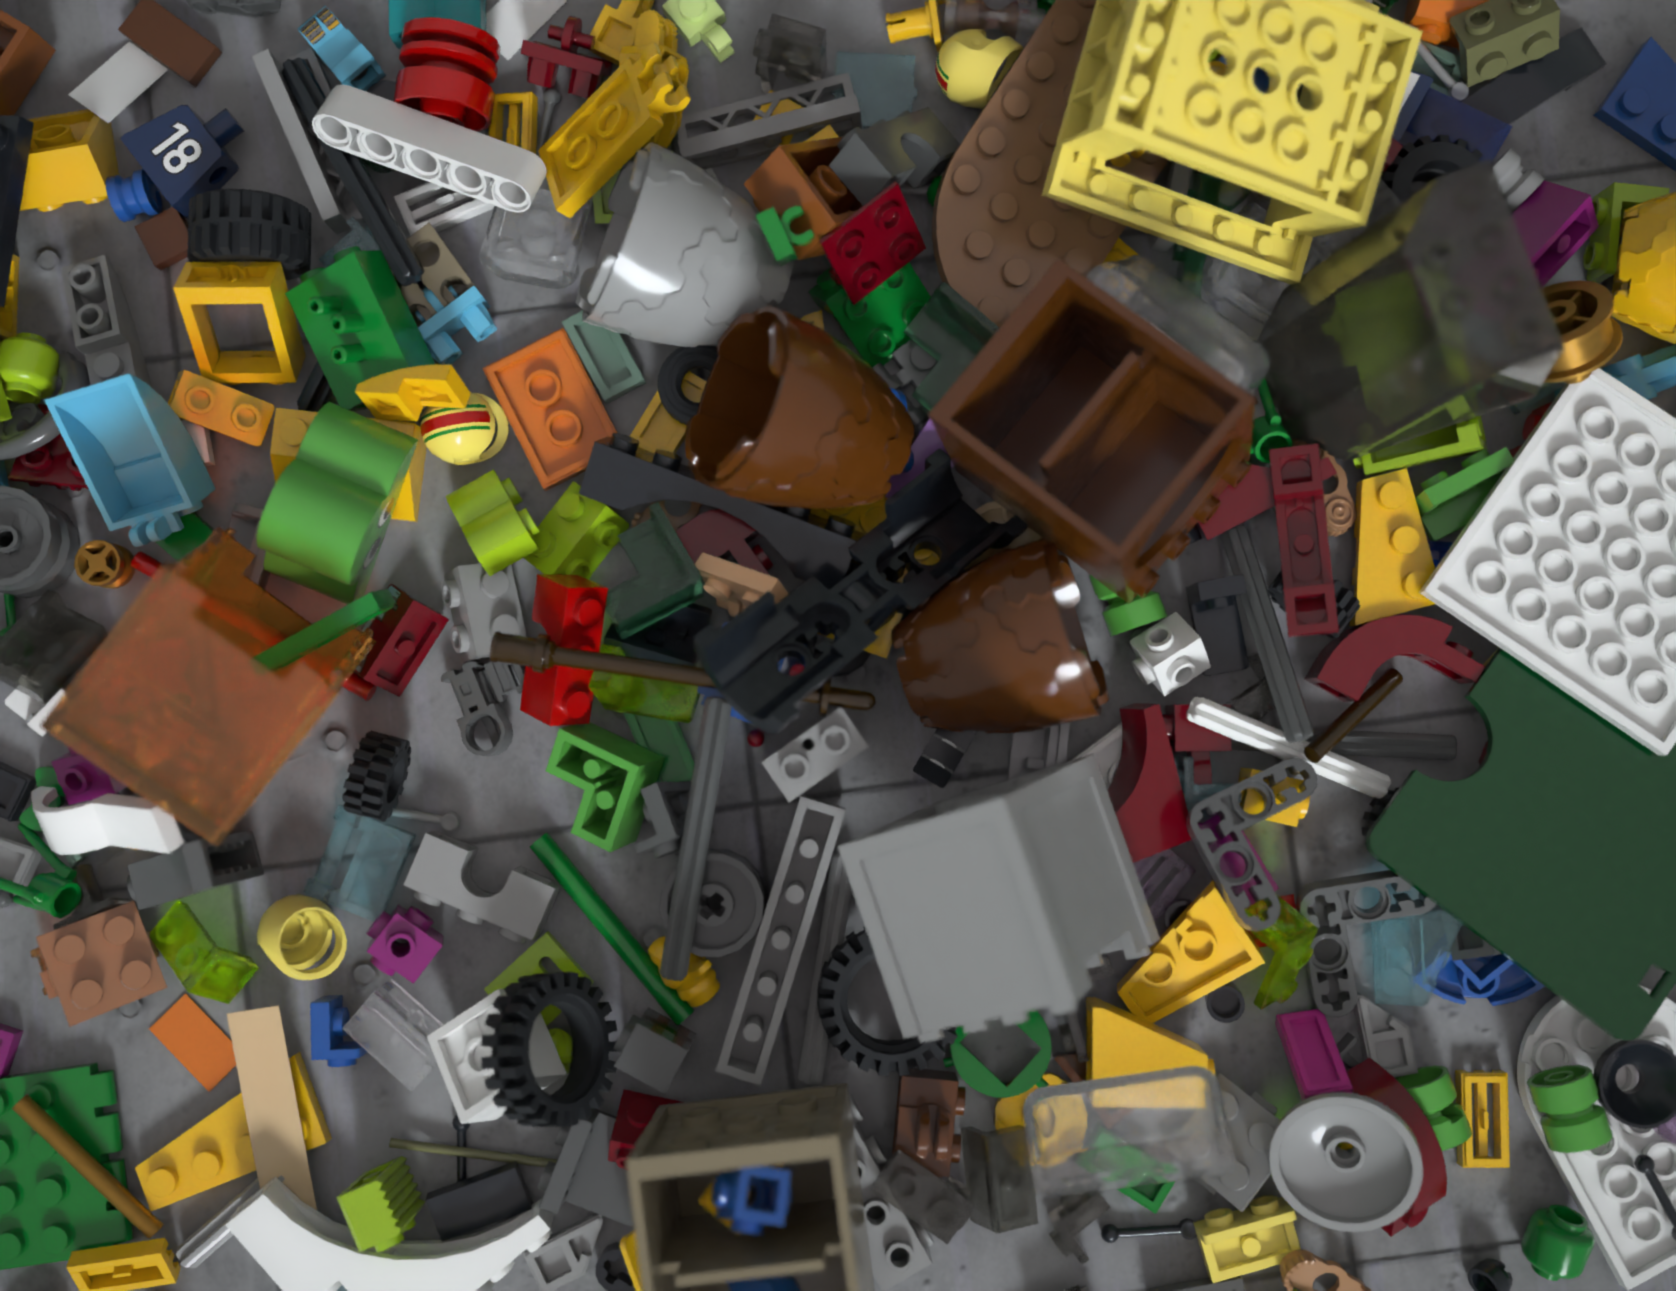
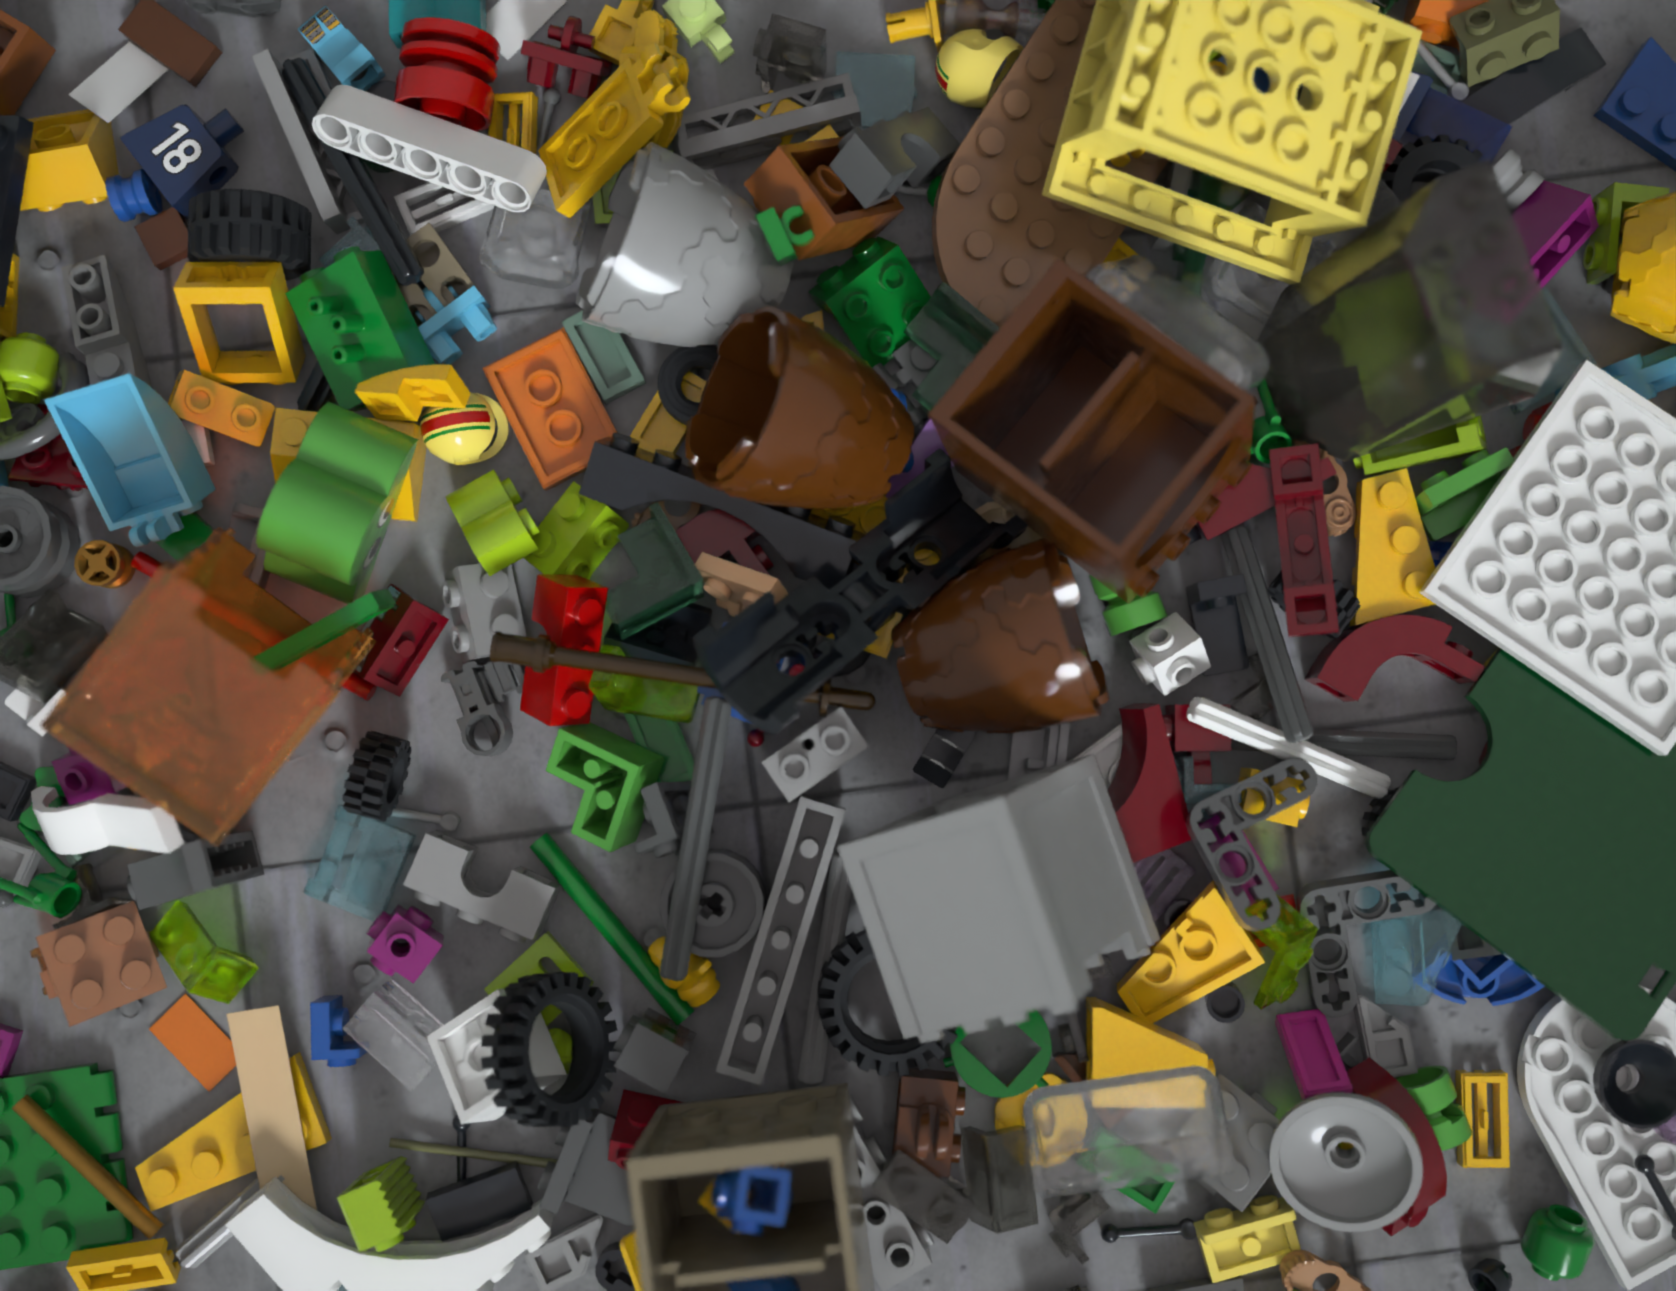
light yellow helmet [257,894,347,980] -> none
dark red hinge [819,182,926,305] -> none
dark brown bar [1304,668,1403,763] -> none
pearl gold wheel [1502,281,1623,384] -> none
bright green wheel [1527,1065,1613,1153] -> none

